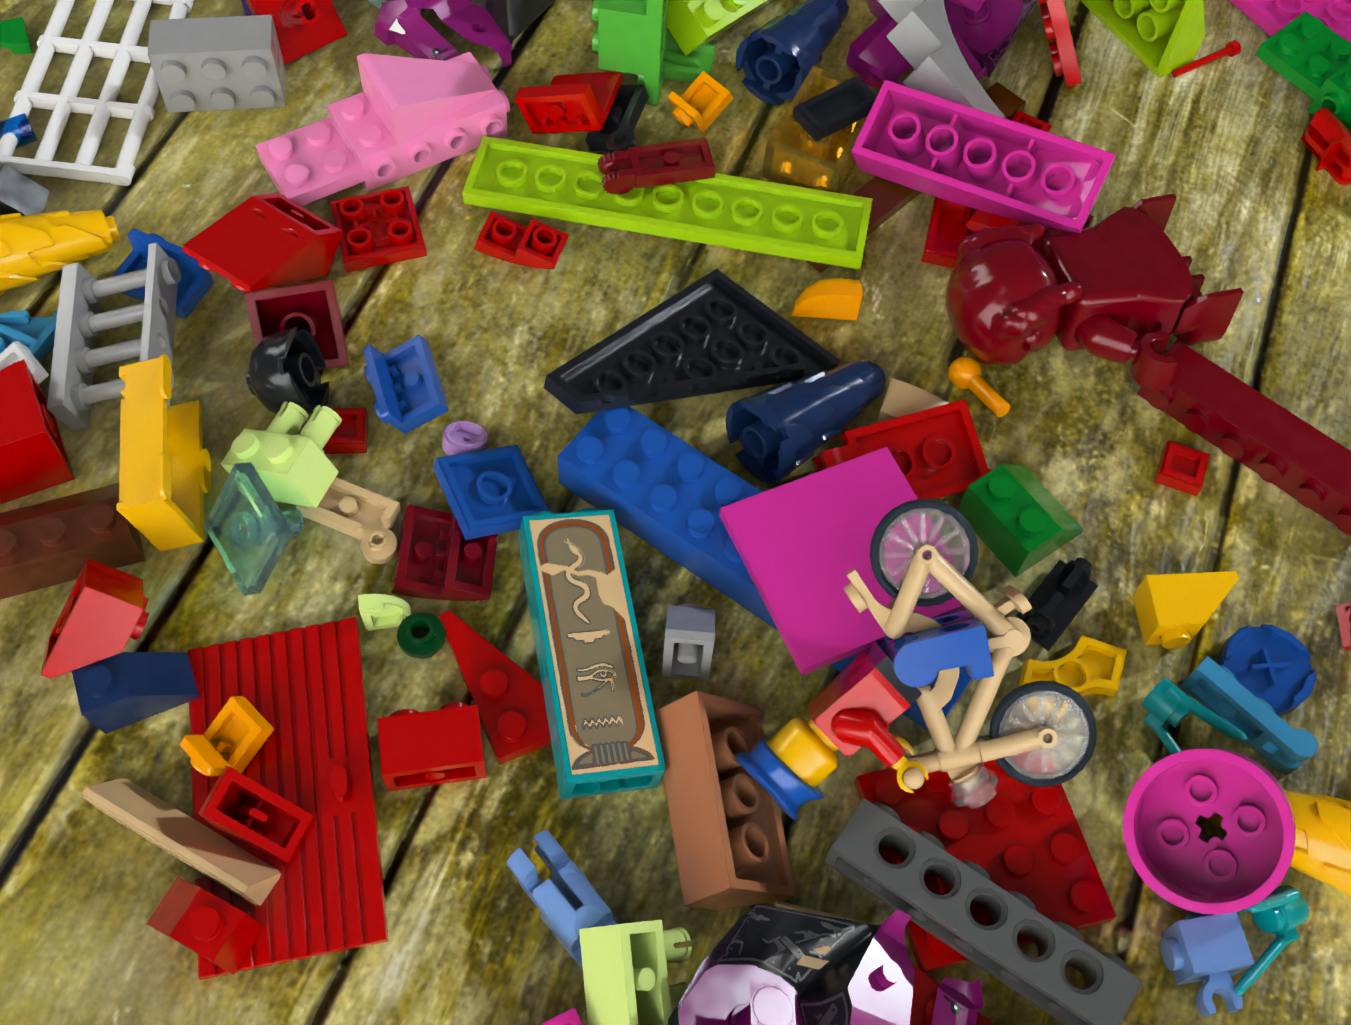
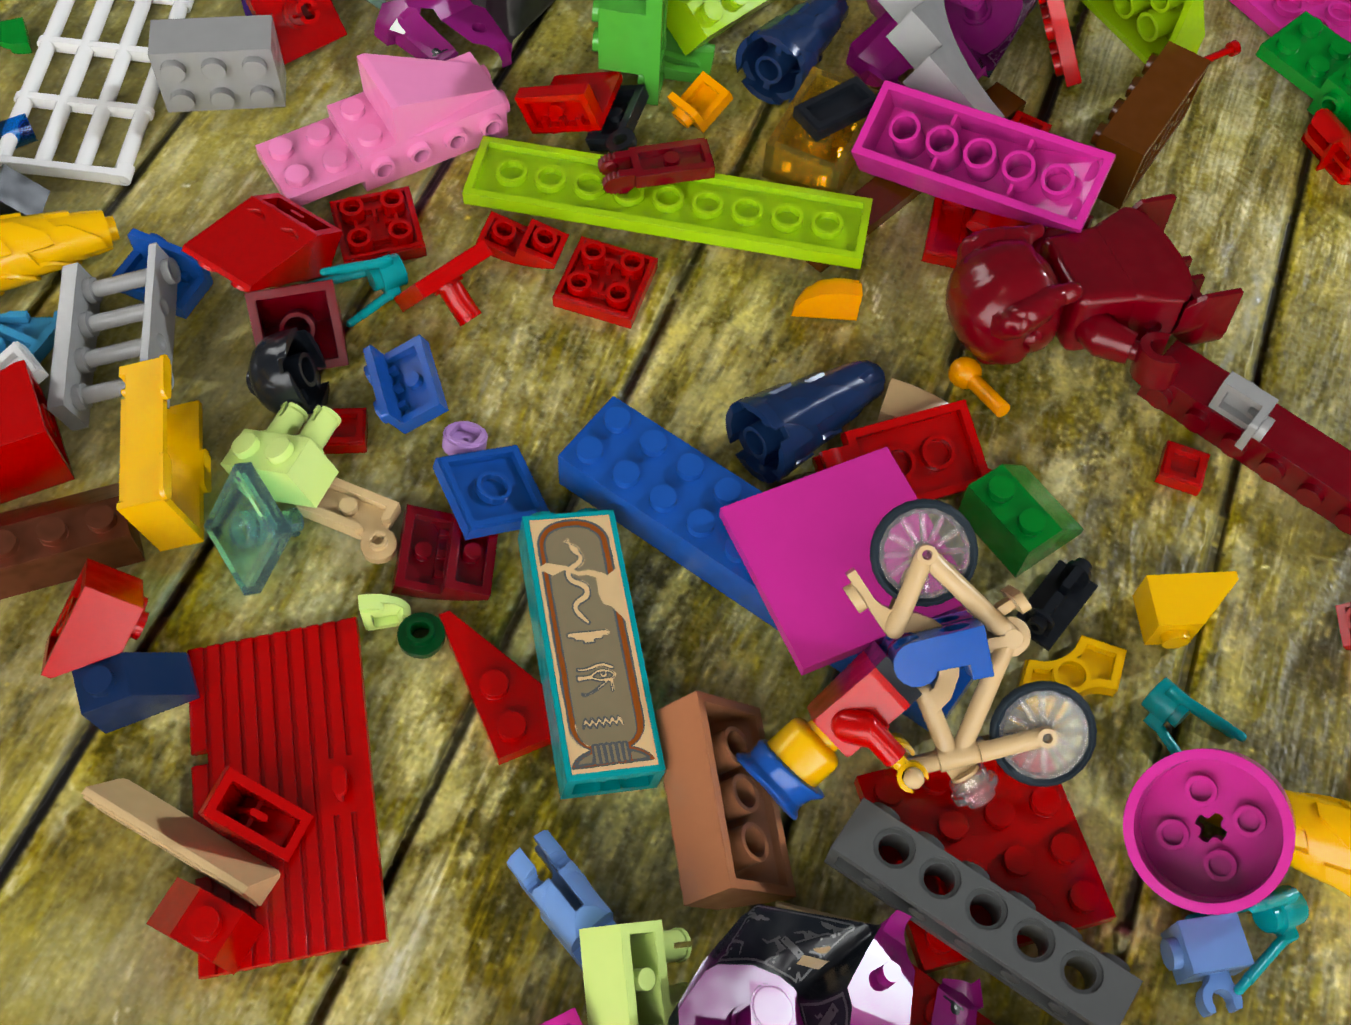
light orange bracket [179,696,274,777] -> none
red brick [377,702,487,792] -> none
black wing [544,269,841,414] -> none
light grey slope [661,603,715,681] -> none
dark azure plate [1181,656,1318,773] -> none
blue tile [1217,624,1316,715] -> none
none -> teal plant [303,253,408,328]
none -> red tile [394,239,493,326]
none -> red tile [553,236,658,329]
none -> reddish brown brick [1090,41,1211,210]
none -> light grey bracket [1208,371,1279,451]

